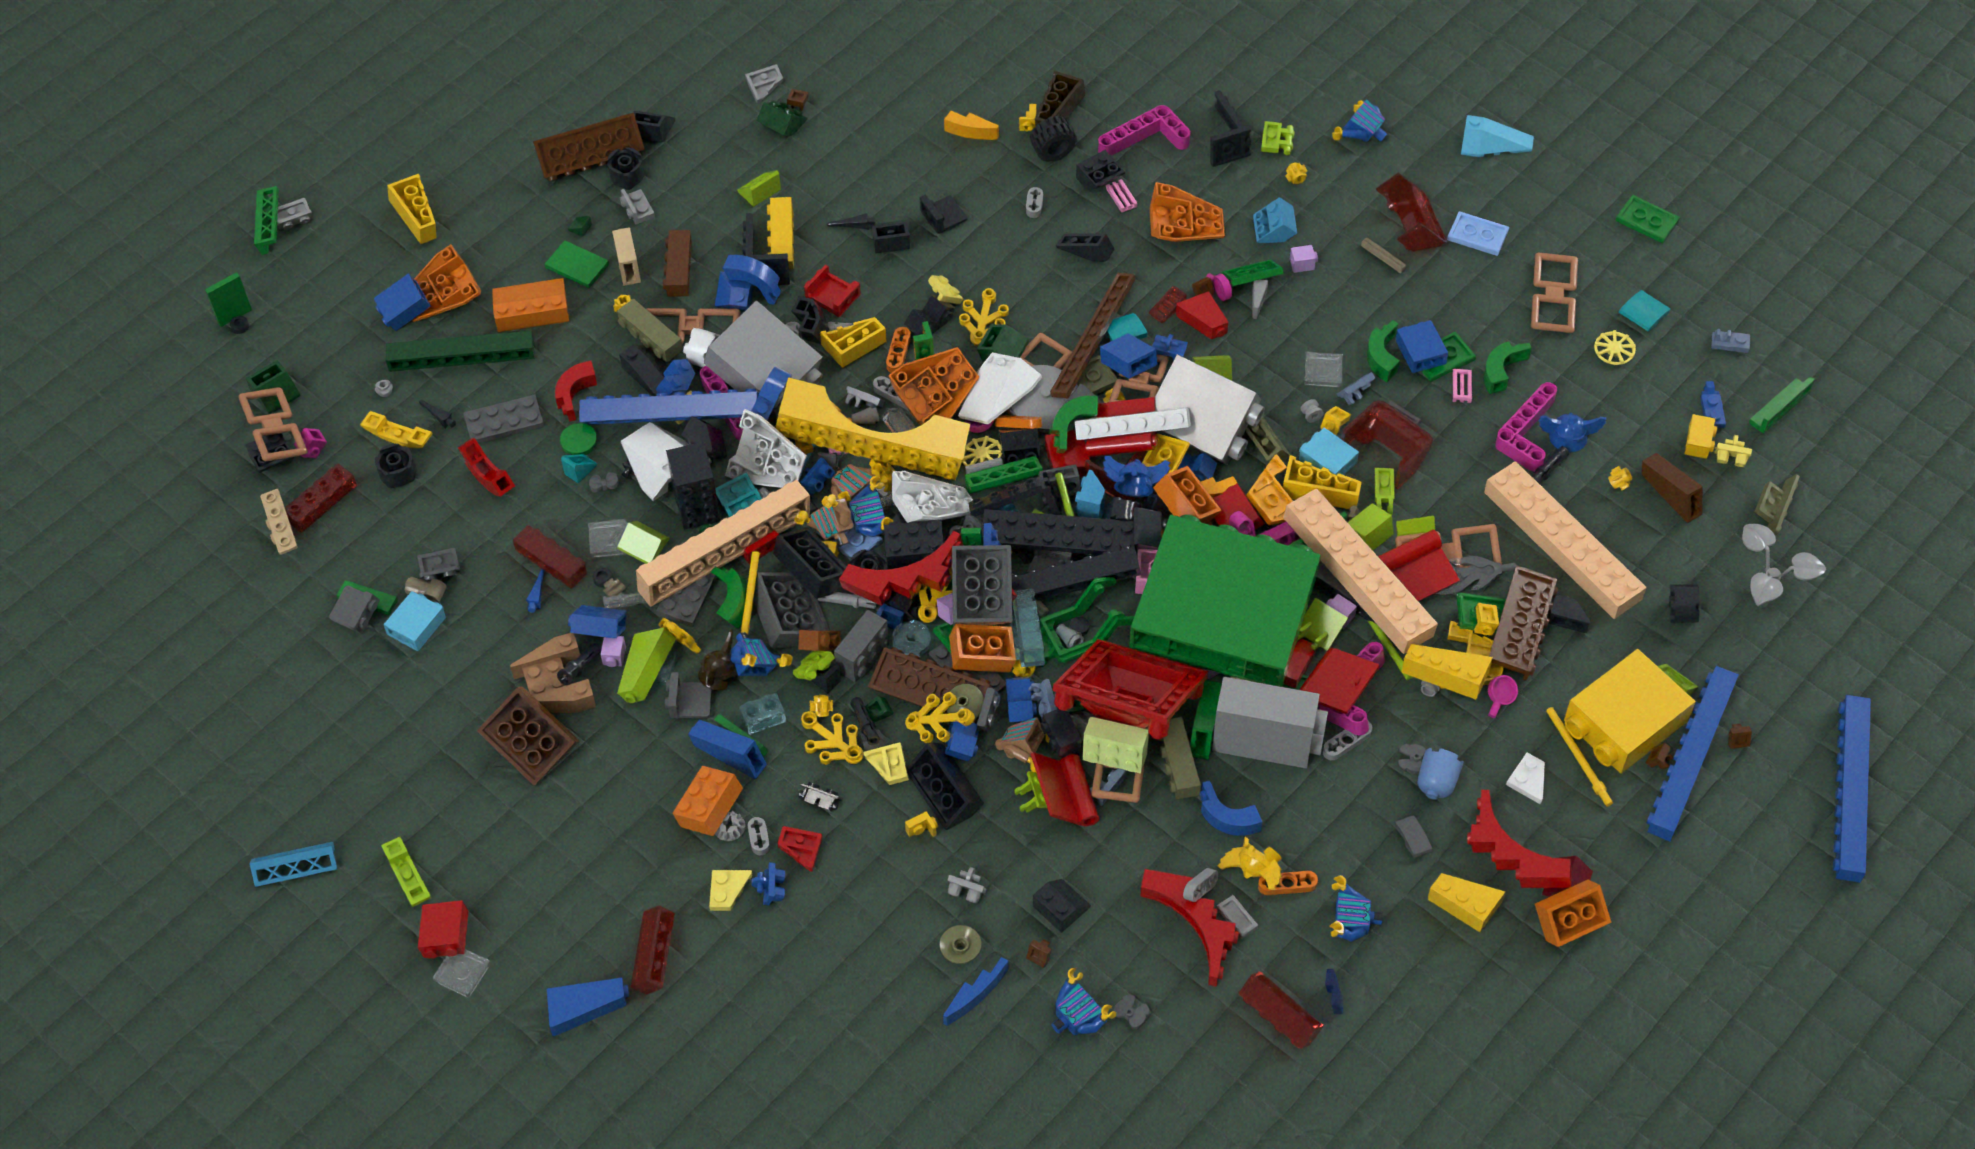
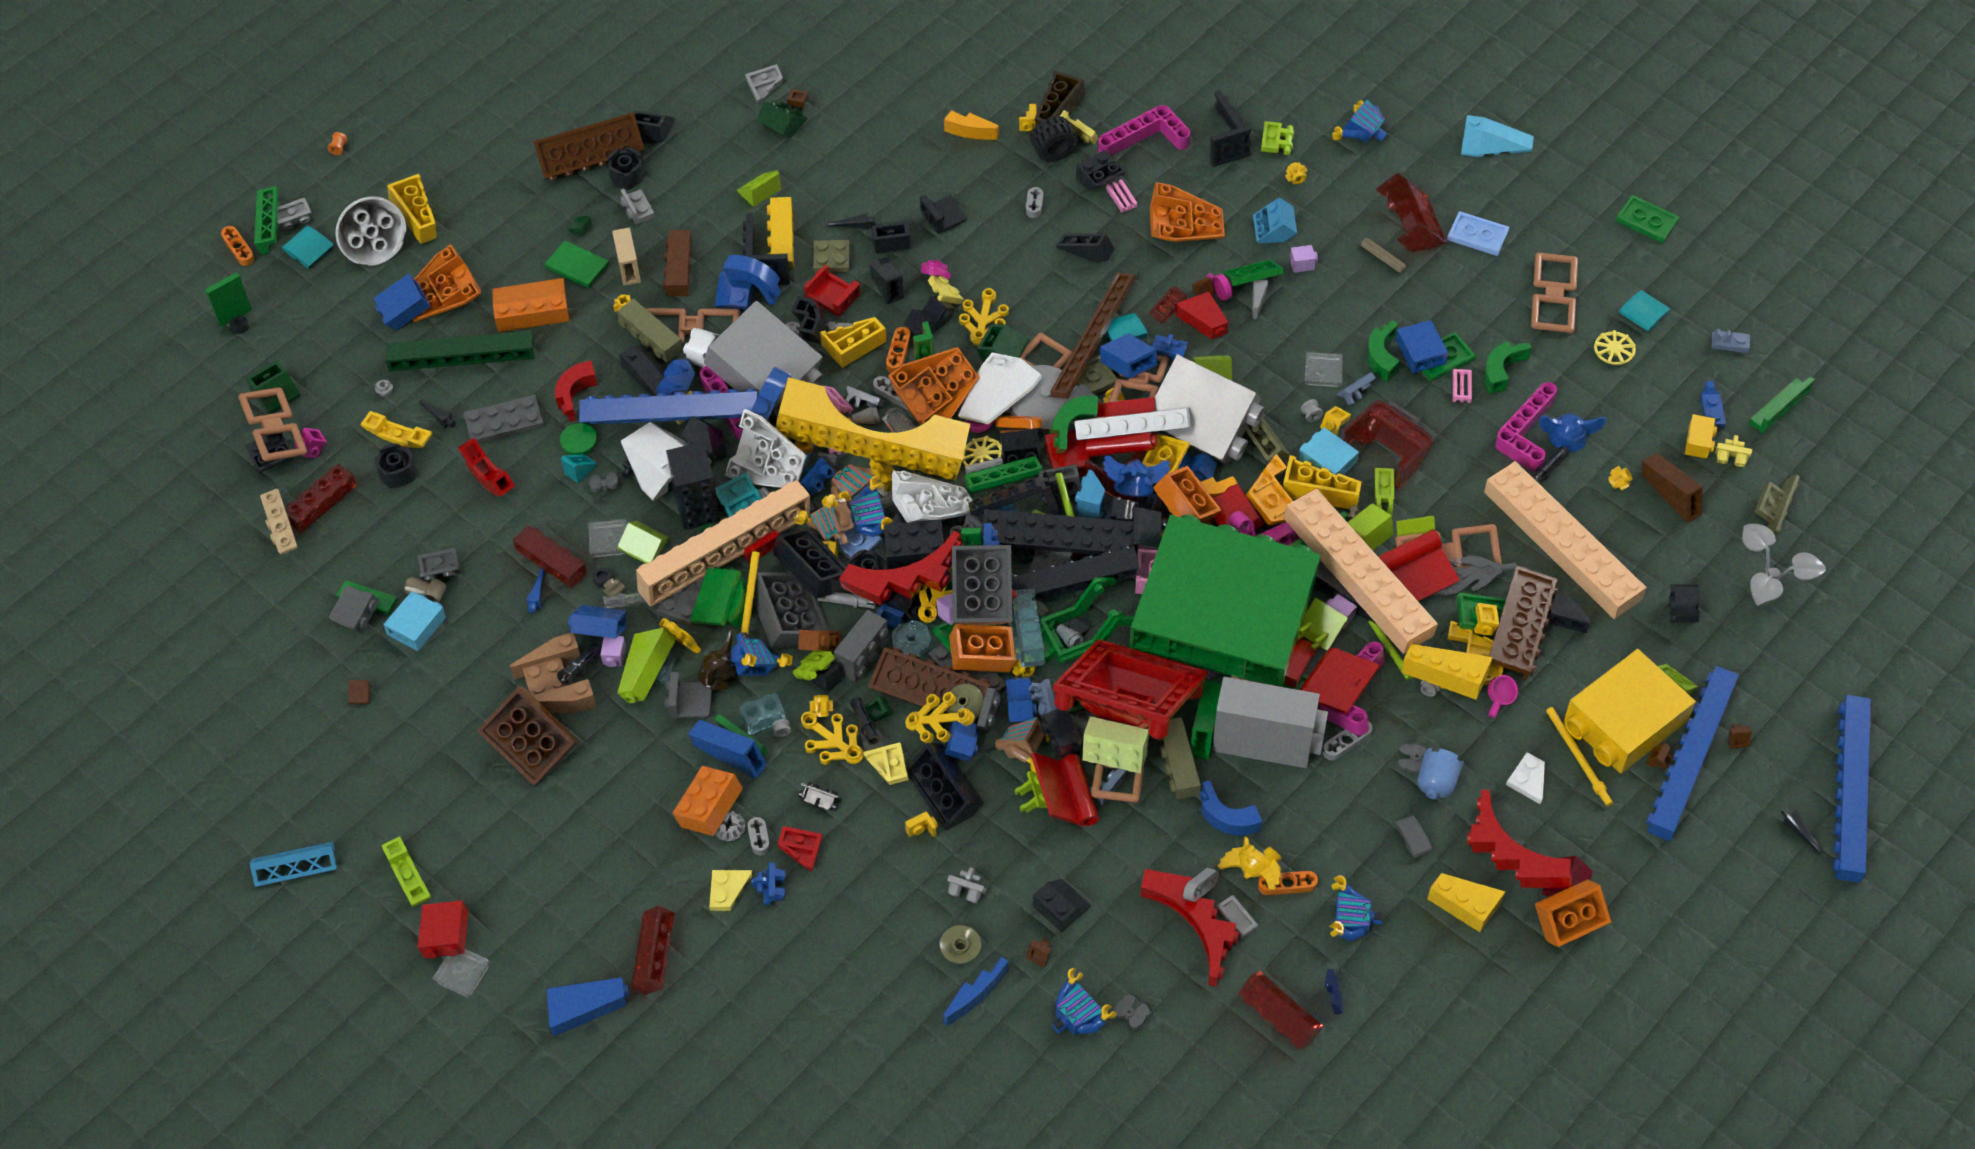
none -> orange beam [221,226,255,266]
none -> teal slope [282,226,334,269]
none -> orange bush [327,132,348,155]
none -> white cone [335,197,406,266]
none -> reddish brown slope [348,680,371,704]
none -> green tile [690,568,742,626]
none -> light grey bush [772,719,791,737]
none -> olive plate [813,240,850,273]
none -> bright pink tile [822,385,853,414]
none -> black slope [869,257,904,305]
none -> dark pink piece [921,260,951,279]
none -> light yellow wing [1060,110,1098,144]
none -> black piece [1781,807,1823,853]

